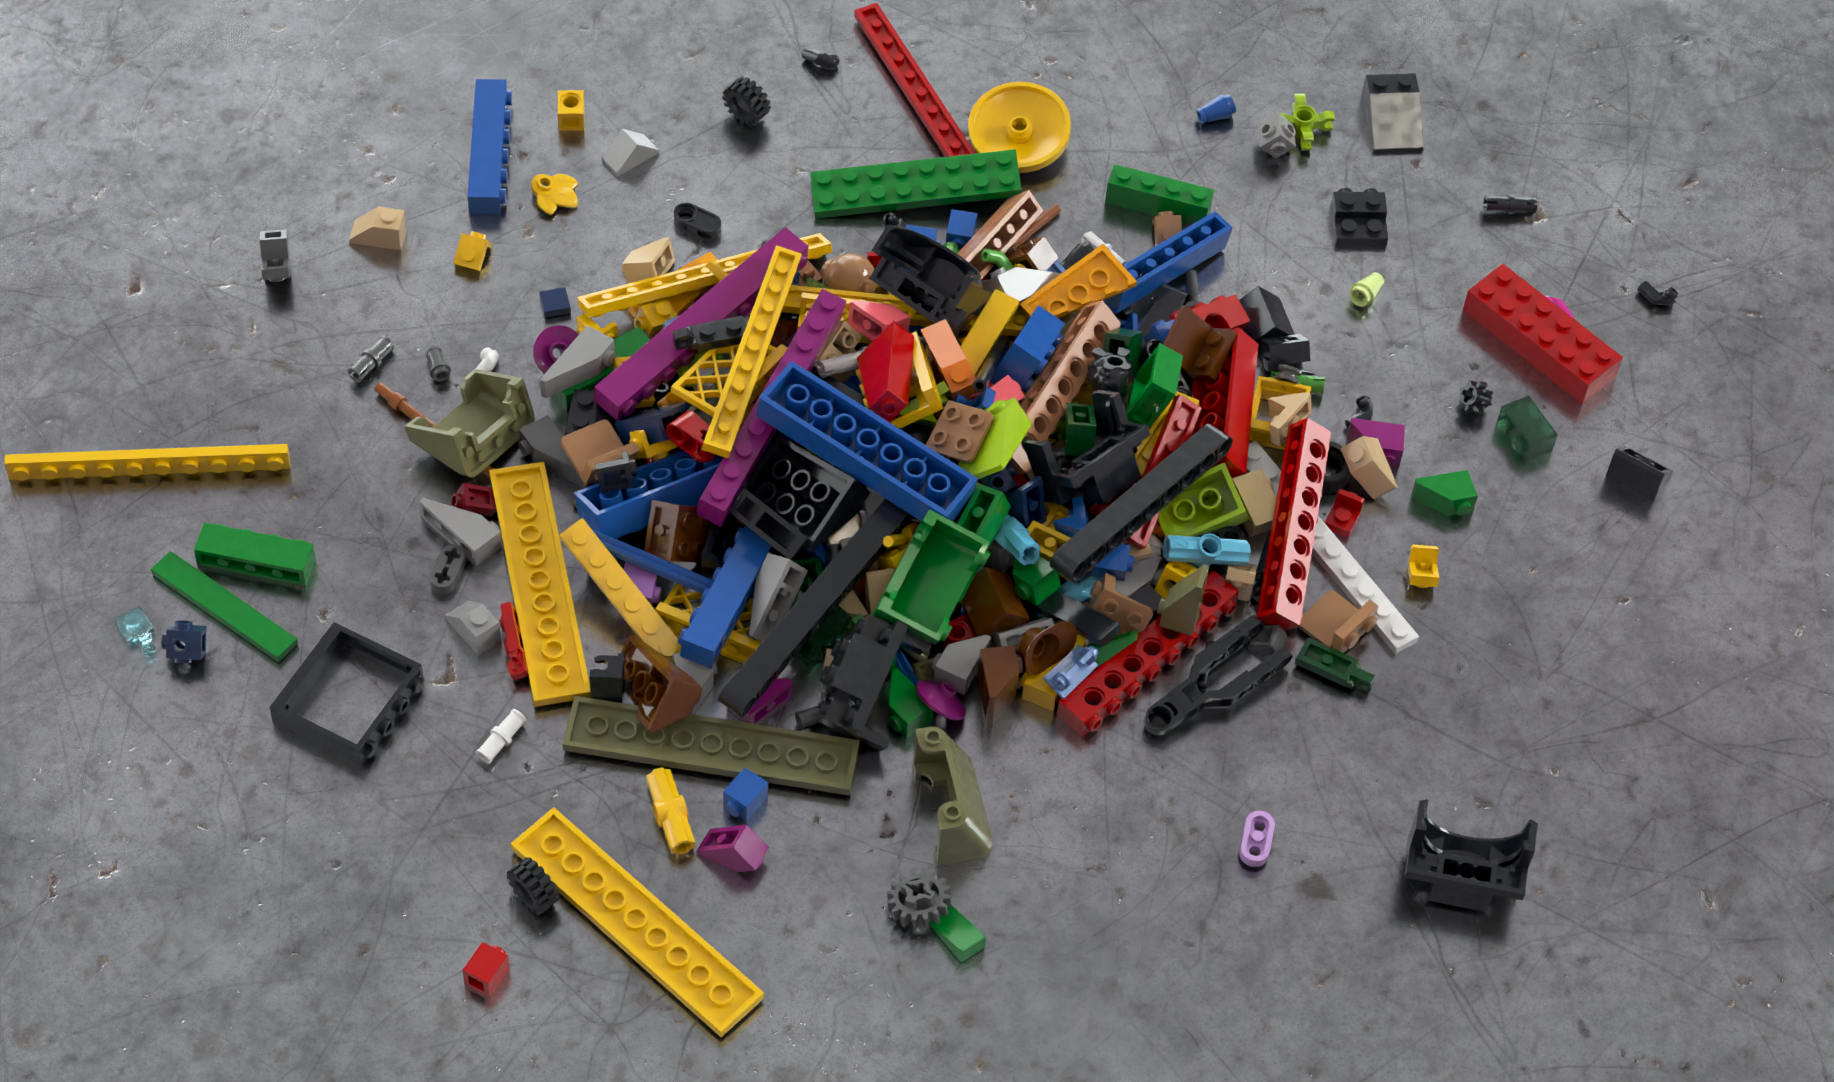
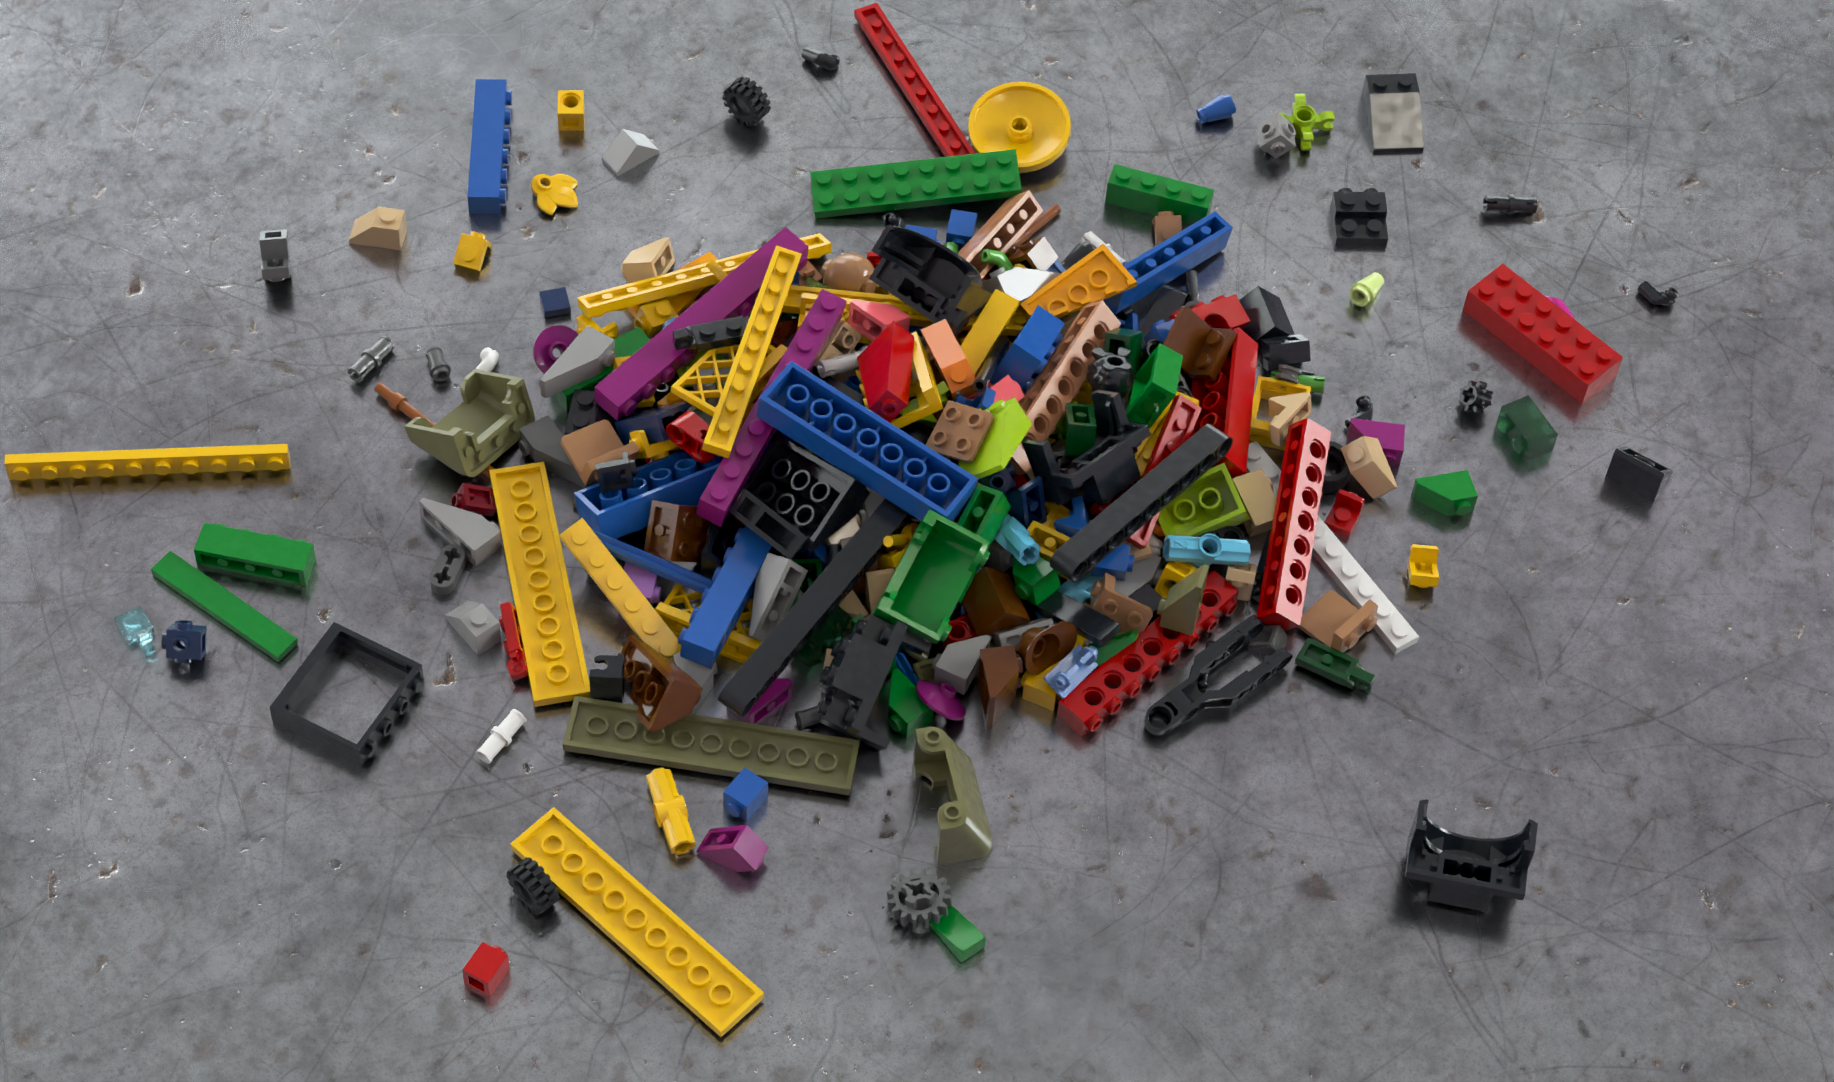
black piece [674,202,721,240] -> none
lavender plate [1239,811,1275,867] -> none

